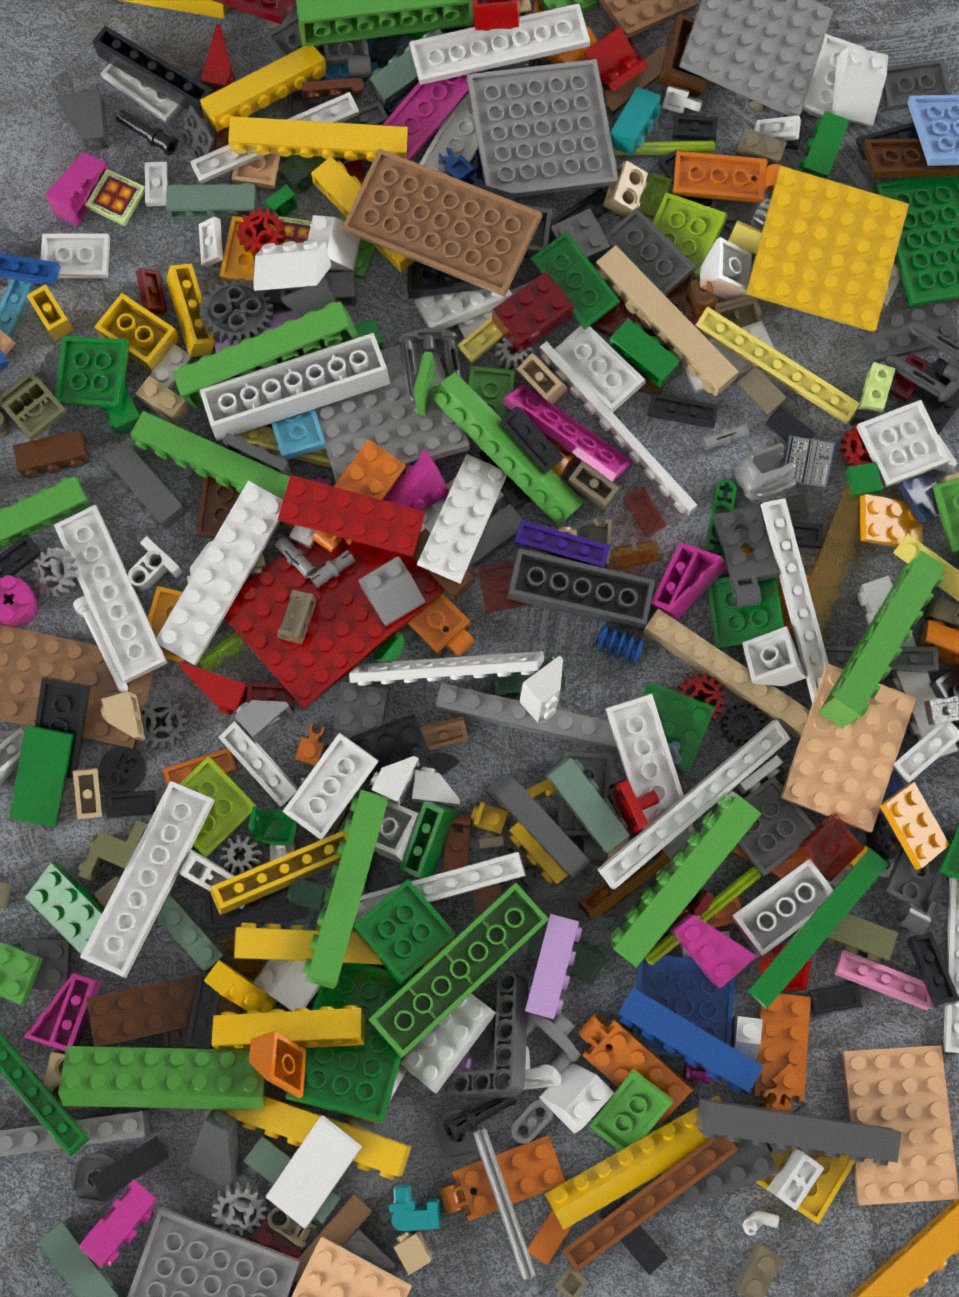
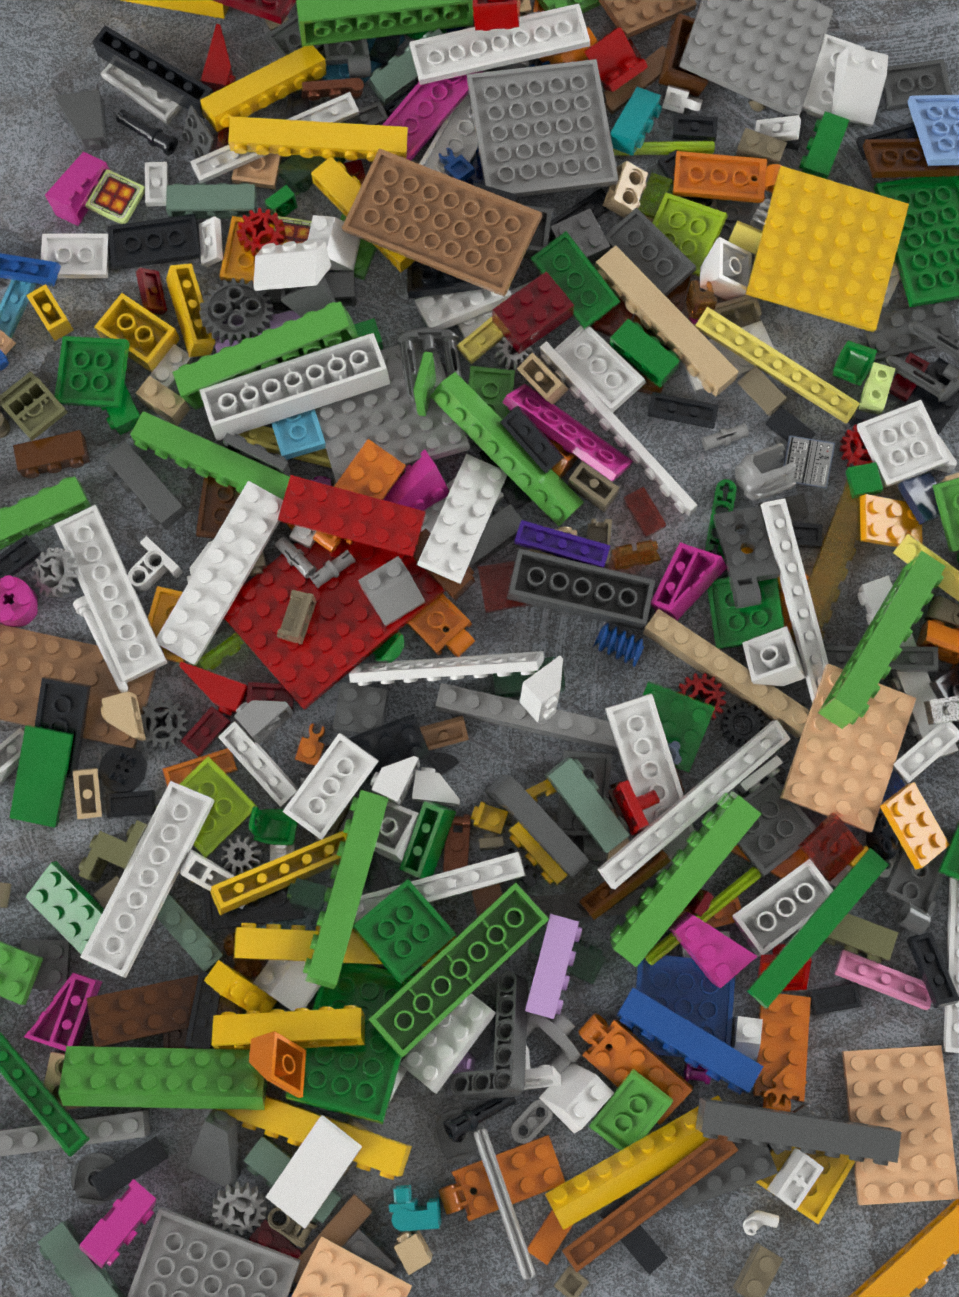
none -> black plate [108,214,201,270]
none -> dark red plate [181,706,231,757]
none -> green piece [832,340,877,386]

